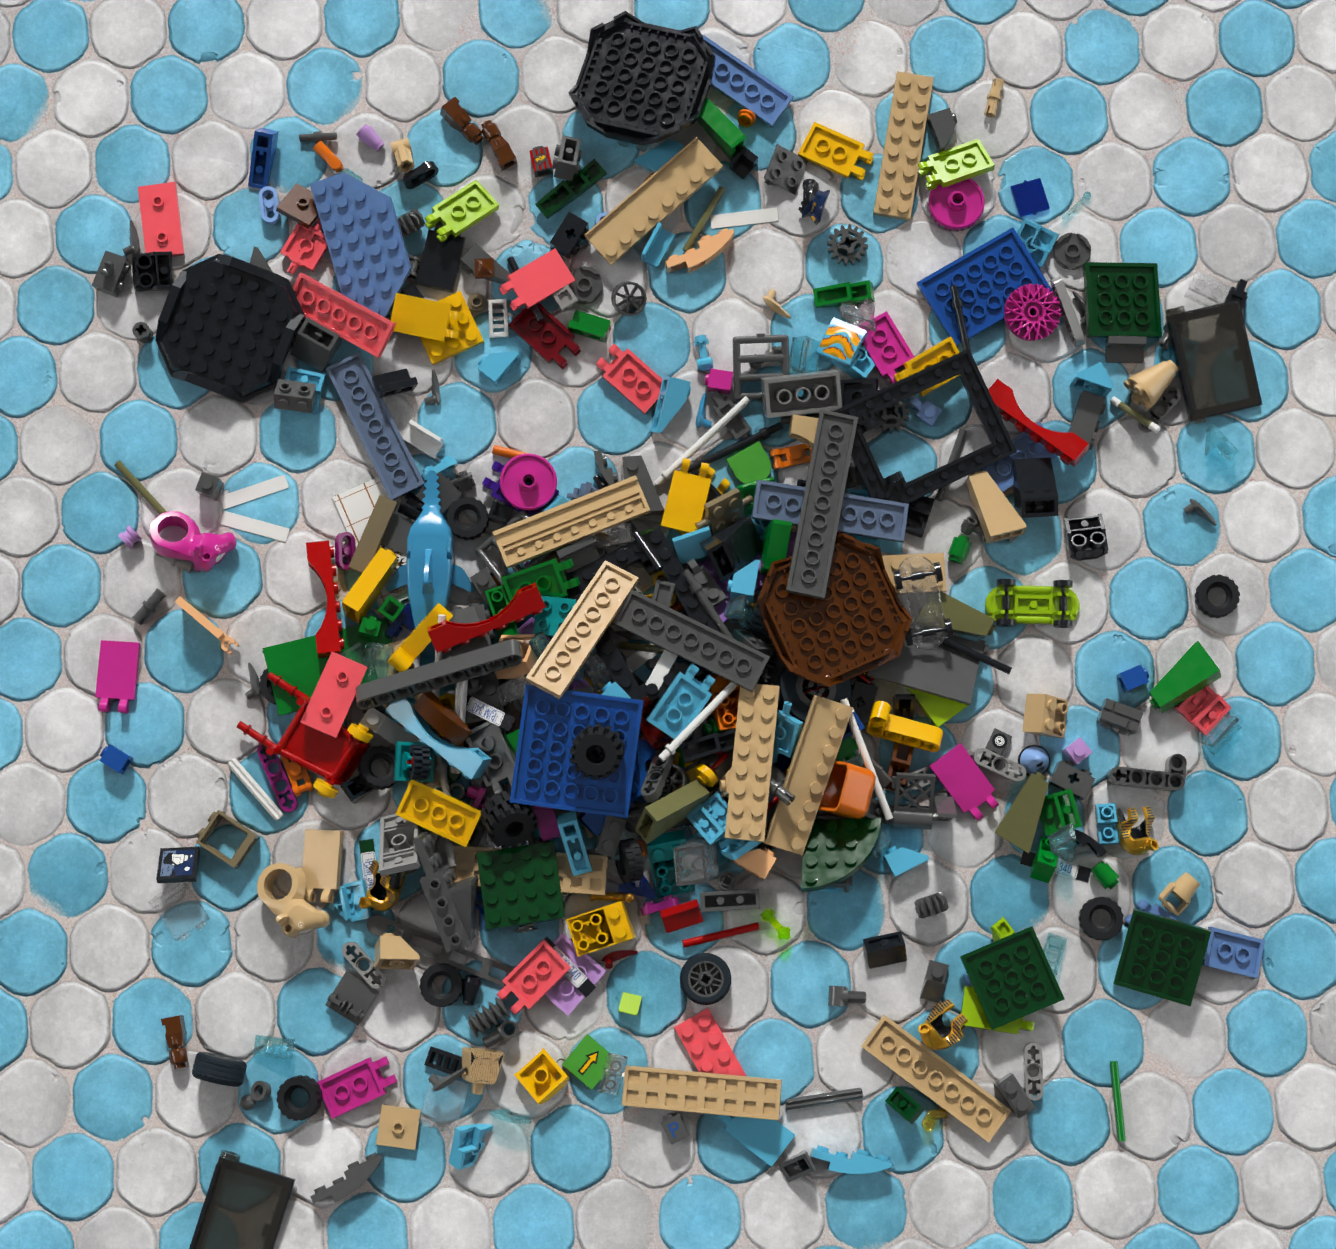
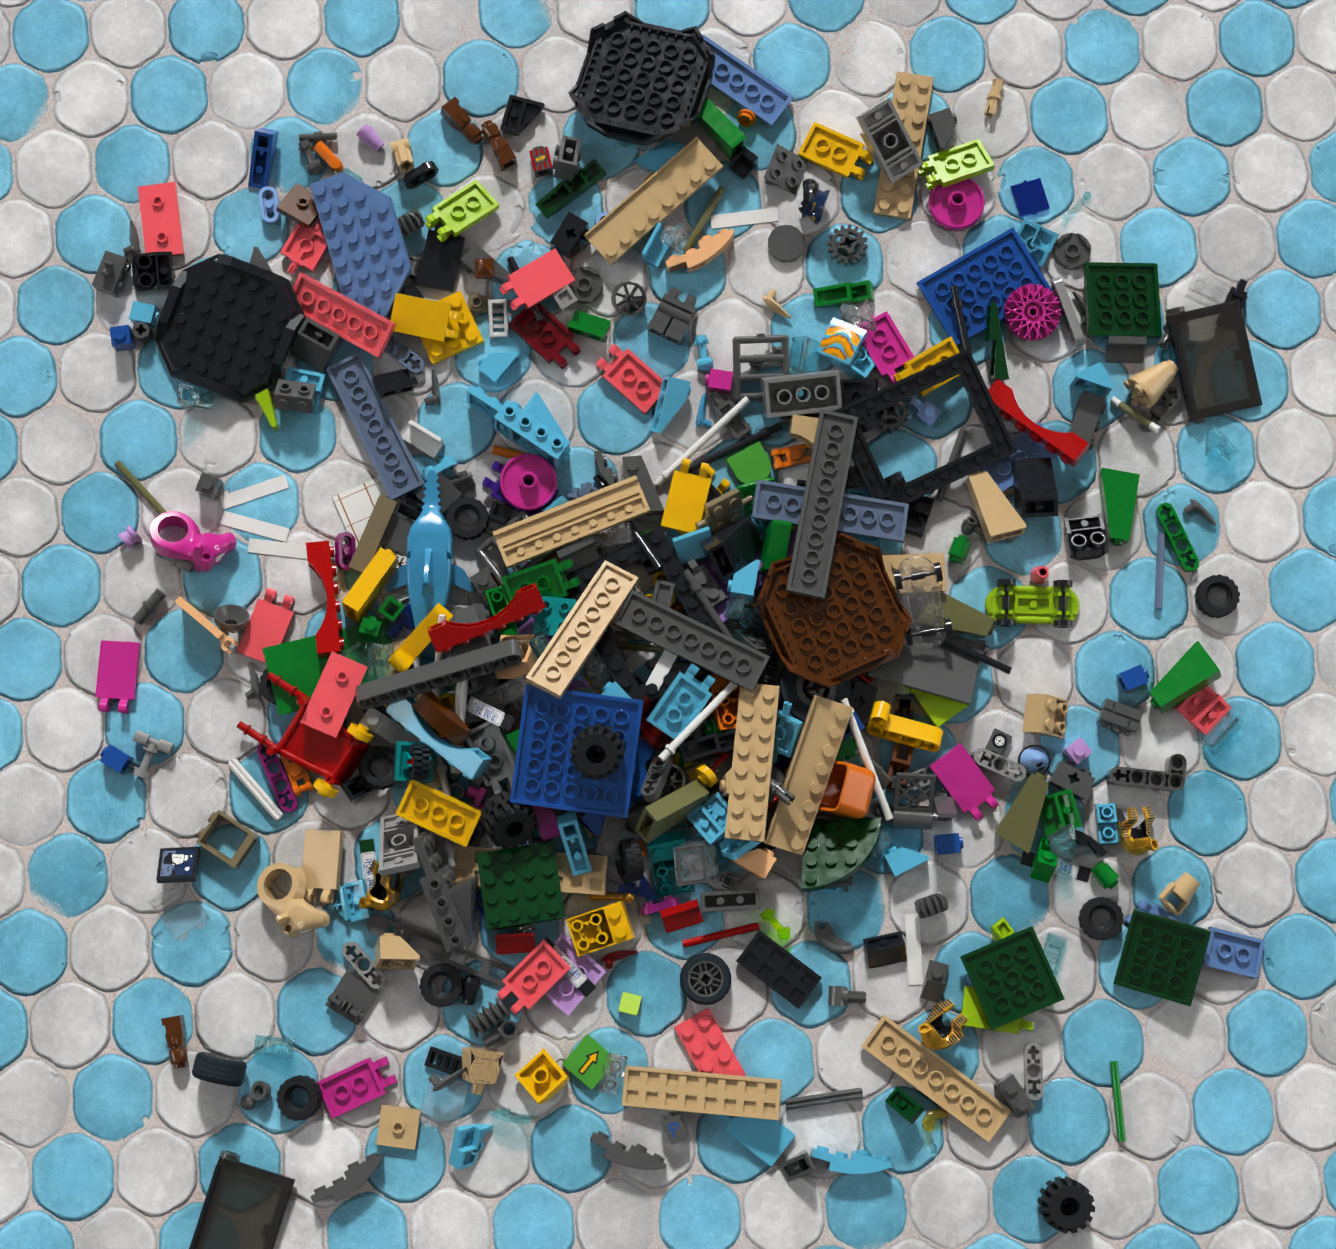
none -> blue brick [110,325,136,351]
none -> medium azure brick [129,301,160,328]
none -> light grey bar [133,730,175,779]
none -> clear light blue slope [176,383,214,410]
none -> dark grey piece [214,604,250,633]
none -> coral tile [237,588,295,663]
none -> white sticker [247,538,307,559]
none -> lime slope [255,389,279,432]
none -> dark grey bar [298,140,324,175]
none -> sand blue beam [384,335,425,375]
none -> medium azure wedge [467,385,571,471]
none -> red panel [495,932,536,955]
none -> black wing [500,95,545,136]
none -> dark grey slope [590,1131,667,1170]
none -> dark grey hips [647,287,697,345]
none -> clear slope [660,222,689,254]
none -> black plate [736,930,822,1009]
none -> dark grey tile [768,225,805,262]
none -> dark grey piece [814,921,854,954]
none -> light grey brick [856,97,924,183]
none -> white sticker [905,913,923,985]
none -> blue brick [933,833,963,855]
none -> dark green slope [985,302,1009,381]
none -> coral cone [1030,566,1049,585]
none -> black wheel [1037,1176,1095,1233]
none -> green slope [1098,468,1140,546]
none -> sand blue bar [1154,533,1165,609]
none -> green beam [1155,503,1199,572]

